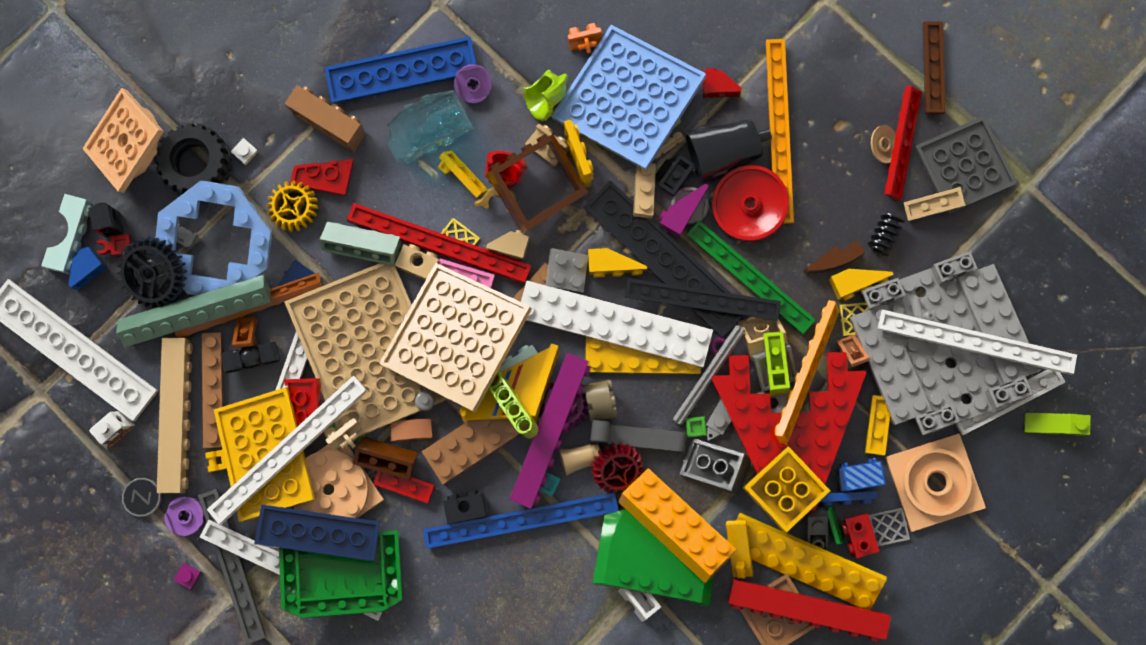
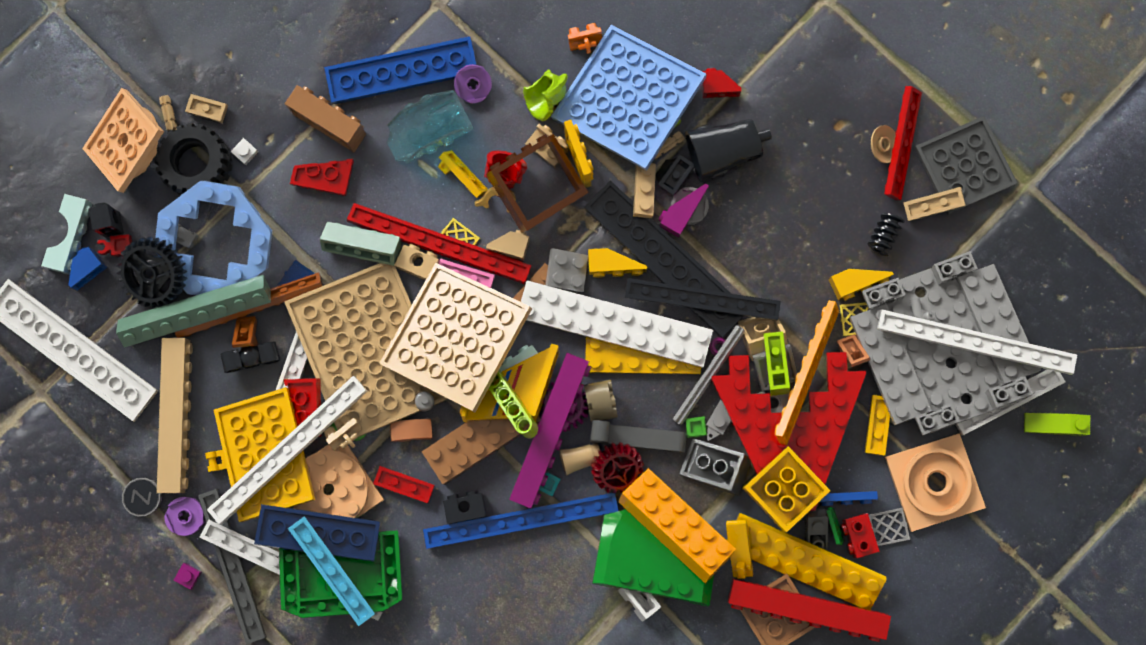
white torso [89,411,135,450] -> none
medium nougat plate [202,332,224,448] -> none
yellow gear [266,181,318,232] -> none
reddish brown brick [353,436,418,480] -> none
green plate [686,220,815,335] -> none
red dish [712,165,789,242] -> none
light orange plate [765,39,794,224] -> none
reddish brown slope [804,240,865,274] -> none
container [836,458,886,492] -> none
reddish brown plate [922,21,946,114] -> none
none -> tan axle [159,95,177,131]
none -> tan plate [185,94,228,123]
none -> medium azure plate [288,516,375,626]

